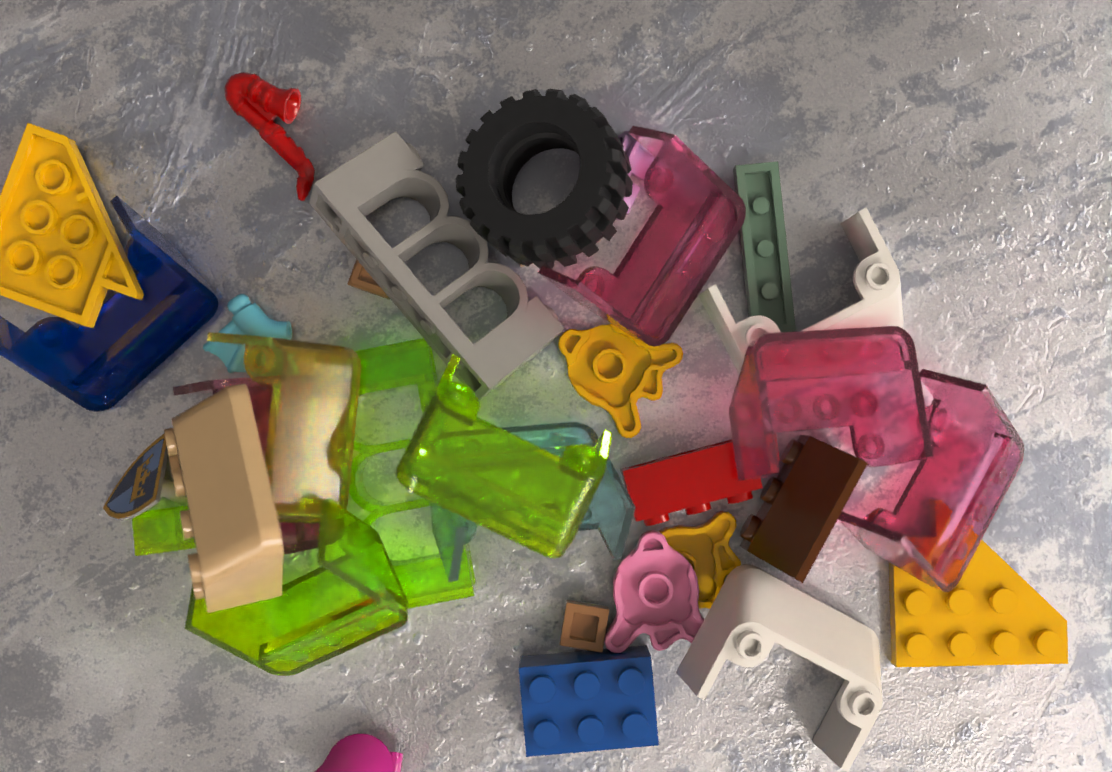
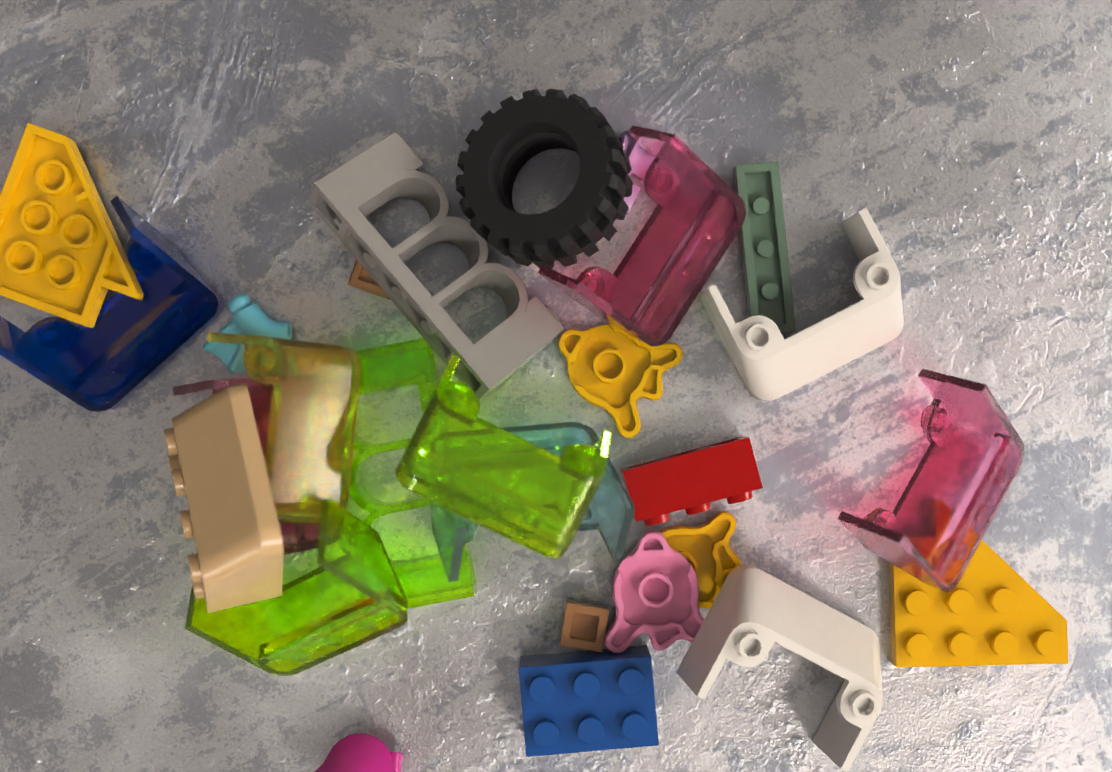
shield [103,434,188,520] -> none
clear neon green slope [132,505,196,557] -> none
red piece [224,72,315,201] -> none
clear pink windscreen [729,326,934,481] -> none
reddish brown slope [739,435,868,583] -> none

